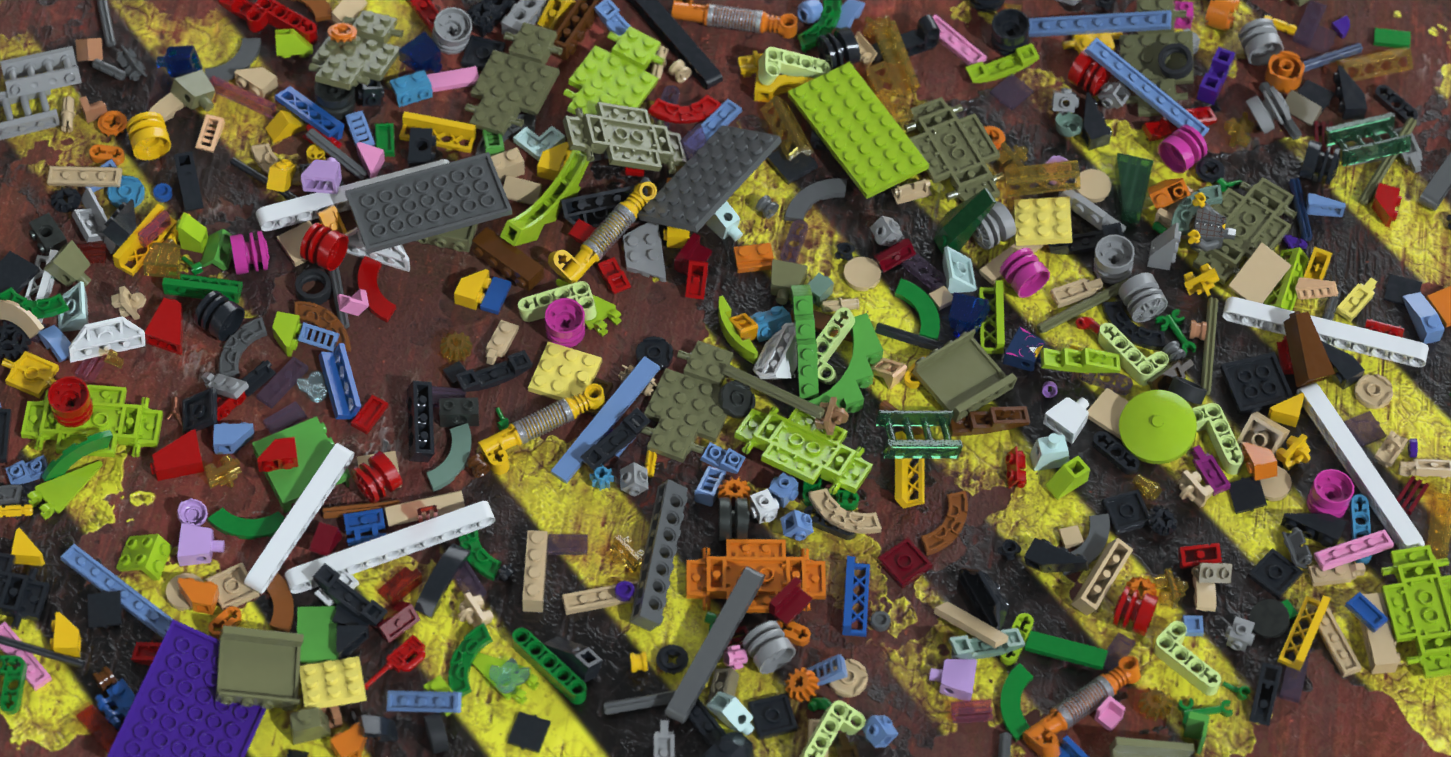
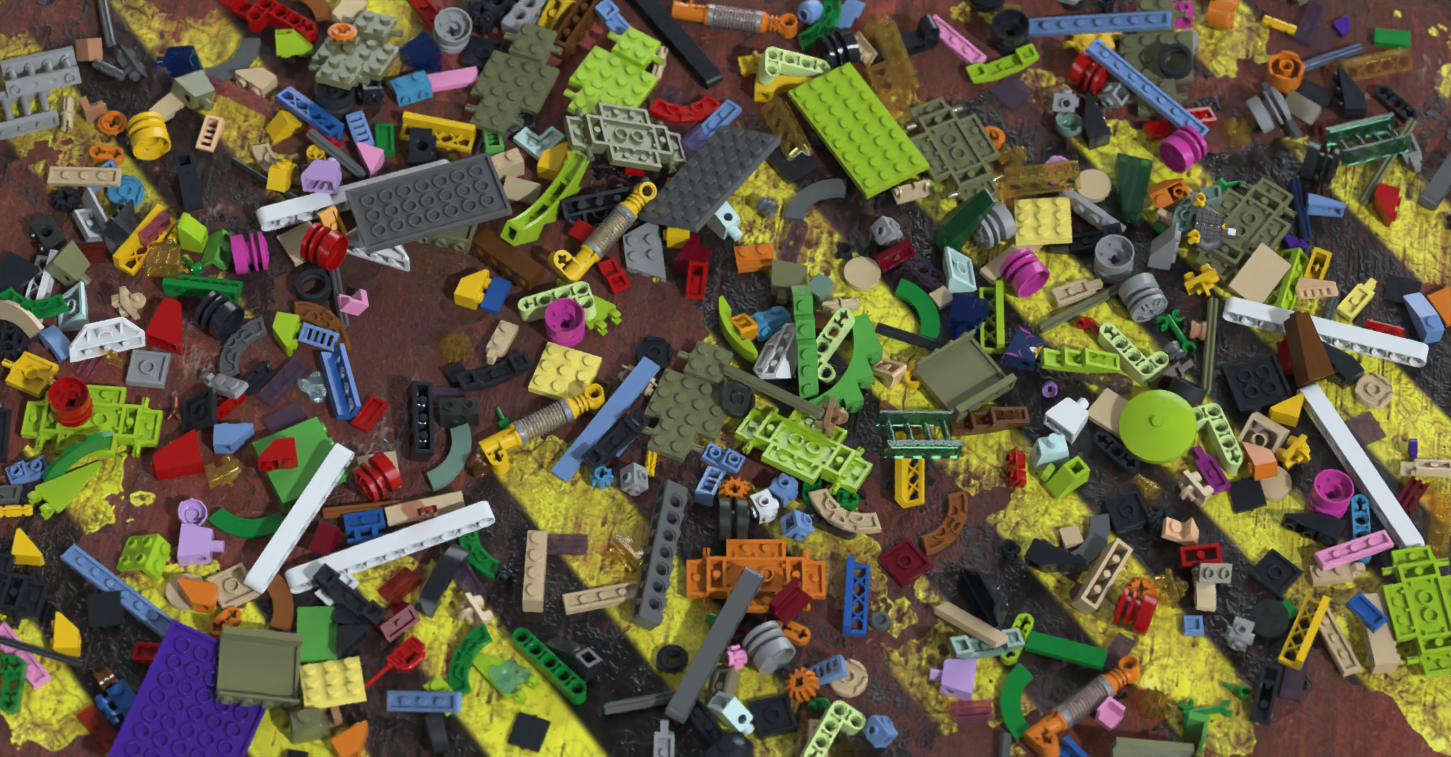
blue tile [153,183,172,202] -> none
red tile [358,256,396,322] -> none
black slope [359,715,398,741] -> none
dark purple tile [615,581,635,602] -> none
yellow wheel [629,651,648,673] -> none
tan wheel [669,60,691,83] -> none
black tile [1102,301,1166,351] -> none
yellowish green beam [1154,621,1221,696] -> none
black gear [1195,158,1225,184] -> none
dark purple arch [1197,47,1235,105] -> none
light grey wheel [1238,18,1284,66] -> none
dark grey hinge [1282,527,1313,569] -> none
tan hips [1374,430,1408,468] -> none
none -> light grey tile [125,349,171,389]
none -> lime tile [1040,463,1057,483]
none -> light nougat slope [1161,517,1199,546]

